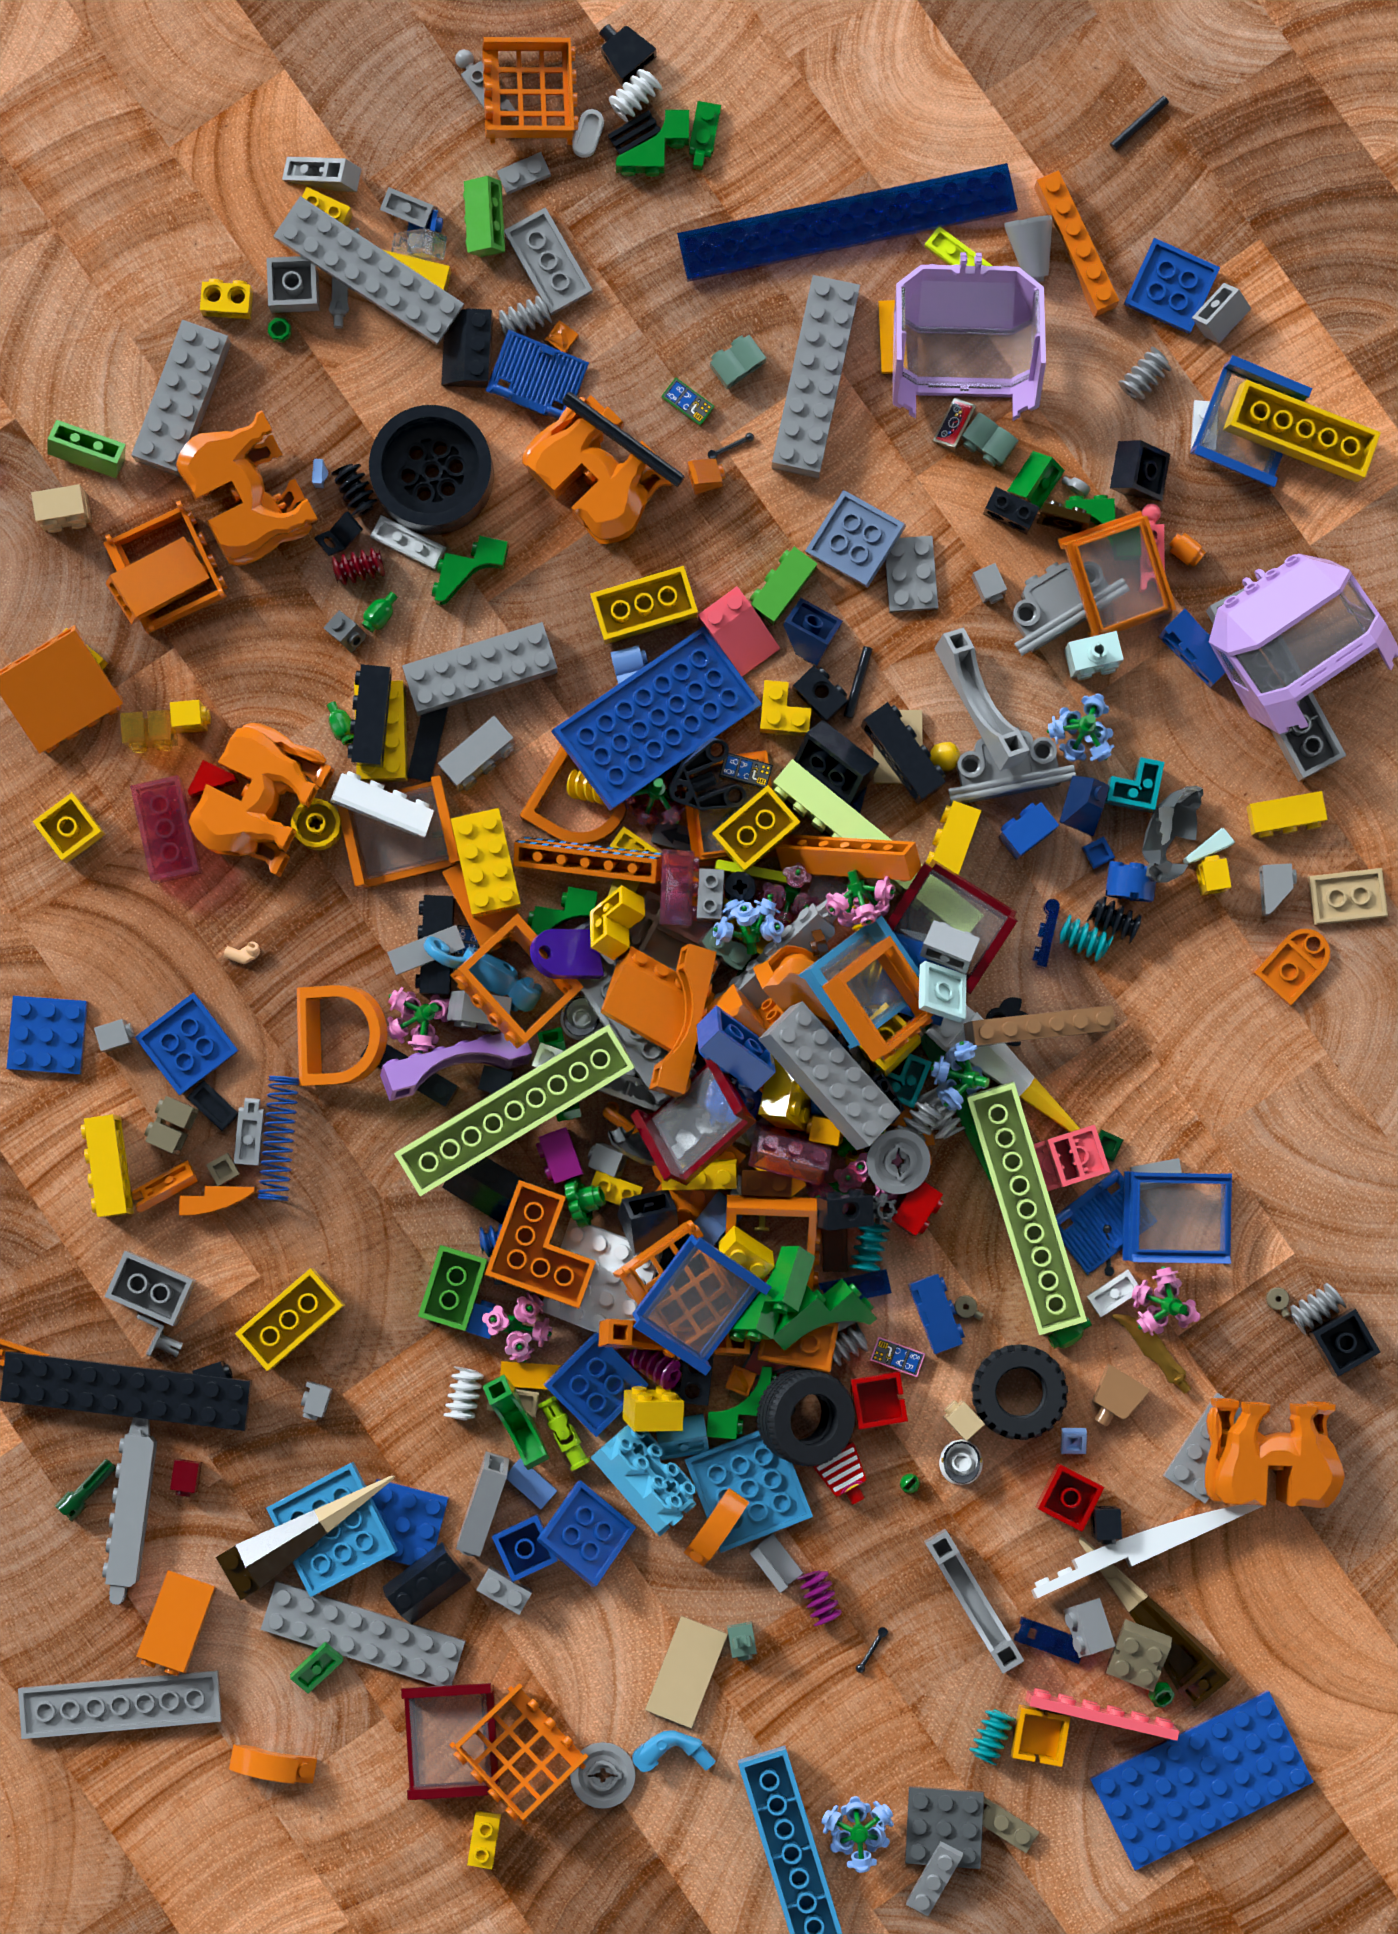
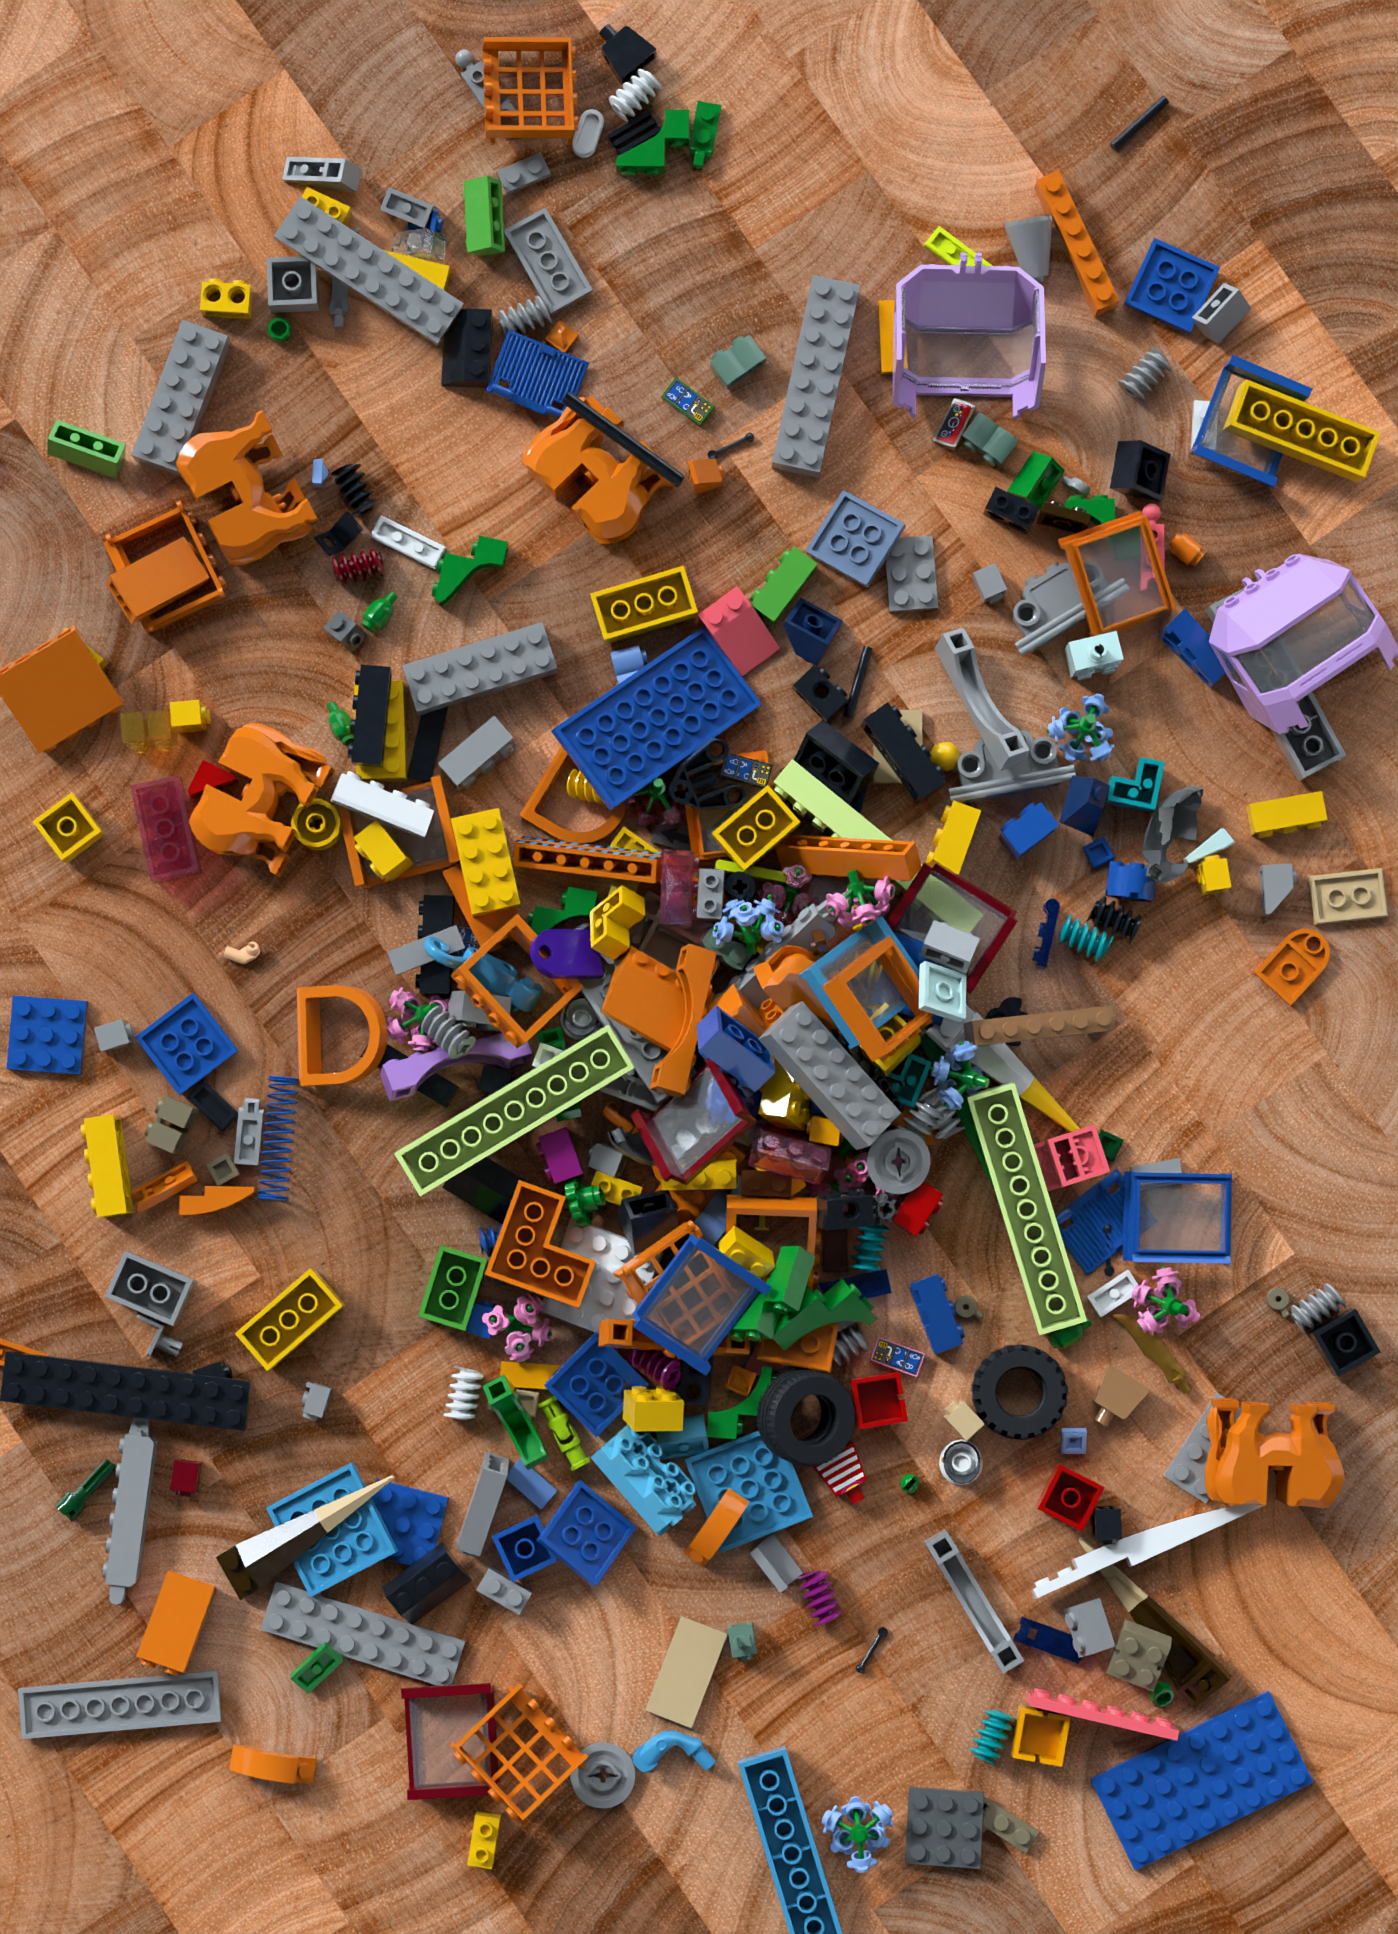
tan piece [31,484,92,533] -> none
black wheel [369,405,494,535] -> none
clear blue plate [677,163,1018,282] -> none
yellow brick [760,680,811,736] -> none
light grey plate [906,1841,963,1916] -> none
none -> yellow brick [353,819,414,882]
none -> light grey piece [421,1005,476,1059]

